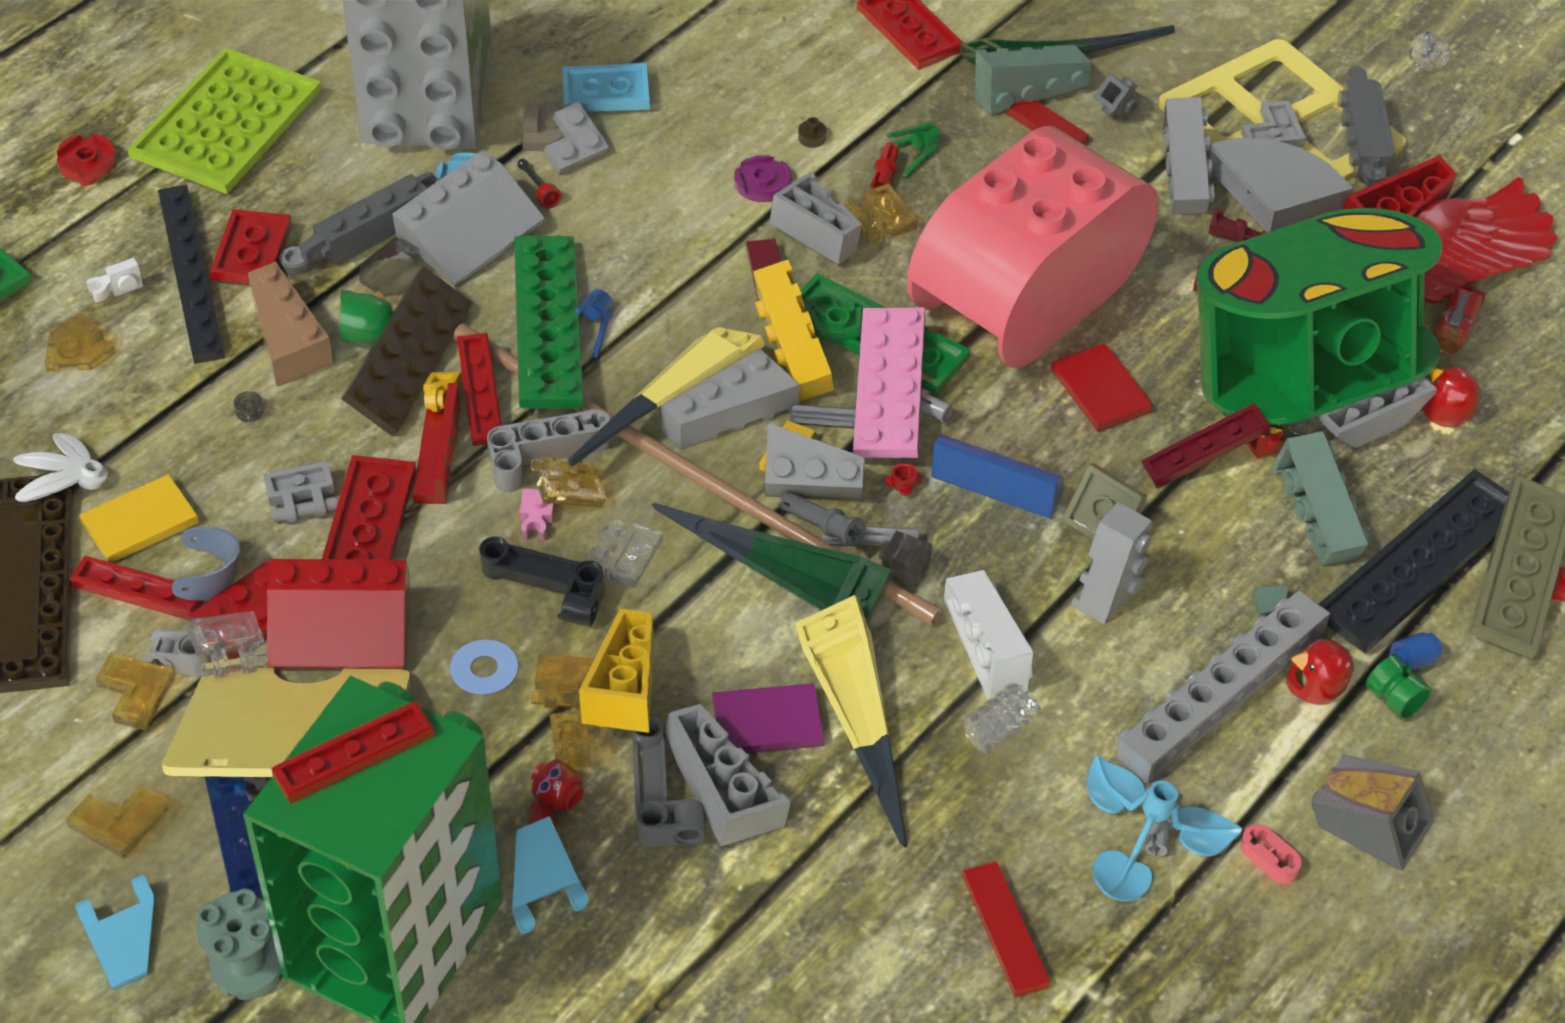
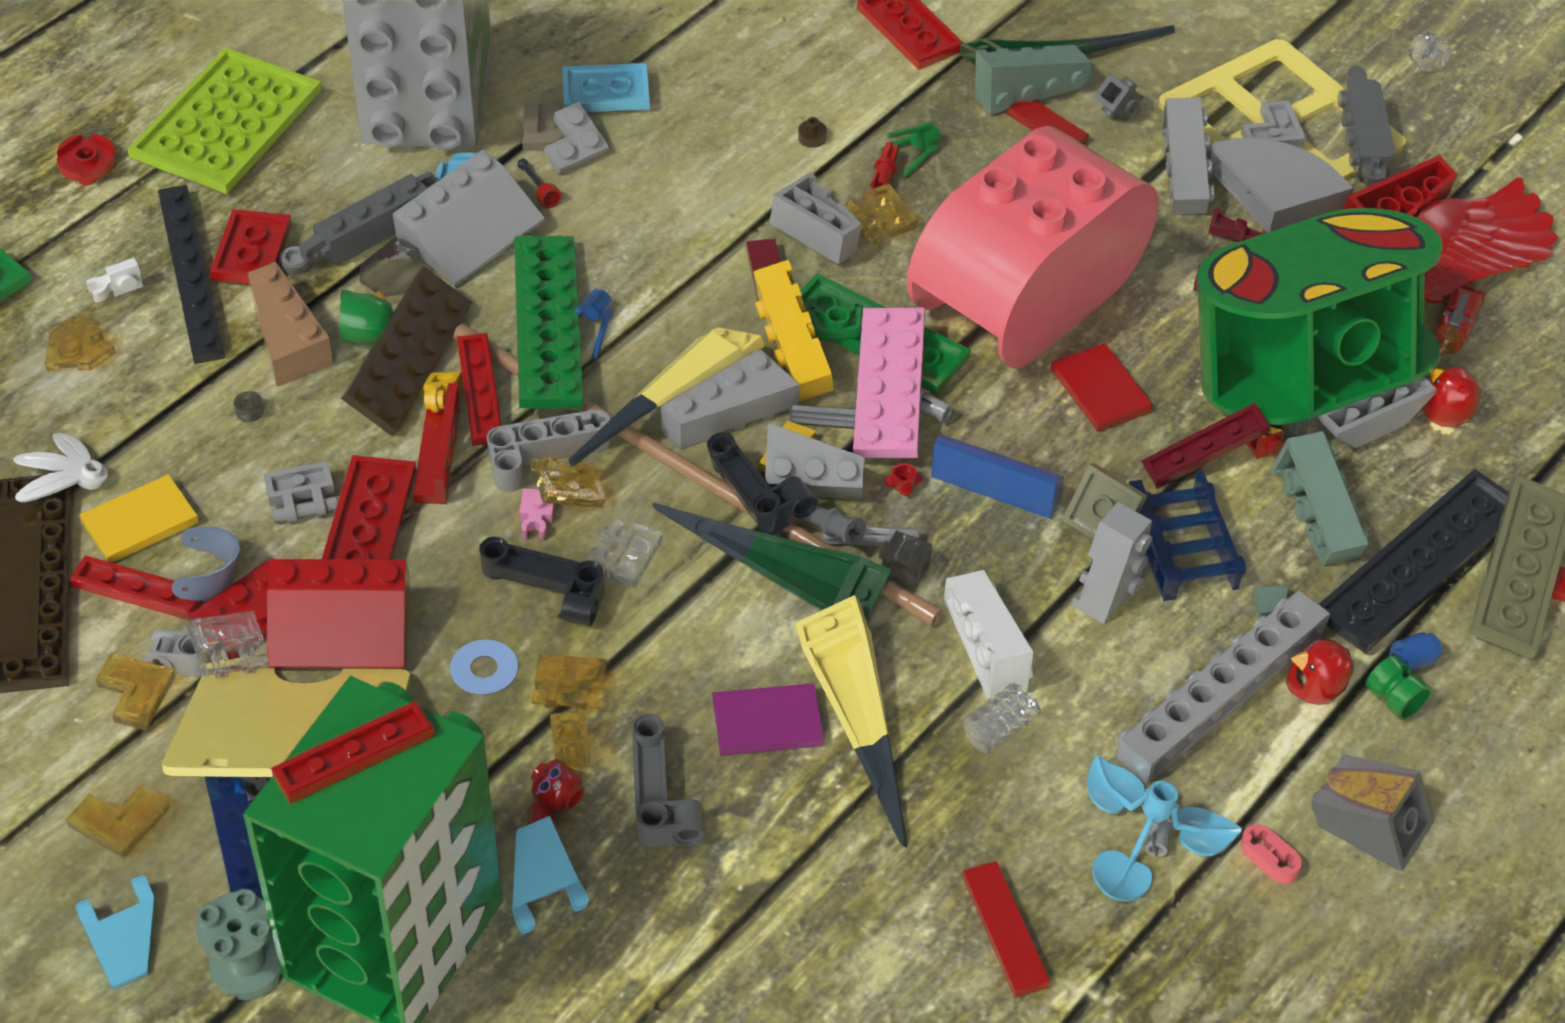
yellow wedge [579,609,655,733] -> none
light grey wedge [664,704,791,846] -> none
magenta tile [734,155,792,202] -> none
none -> black piece [707,432,818,535]
none -> clear blue fence [1129,470,1246,602]

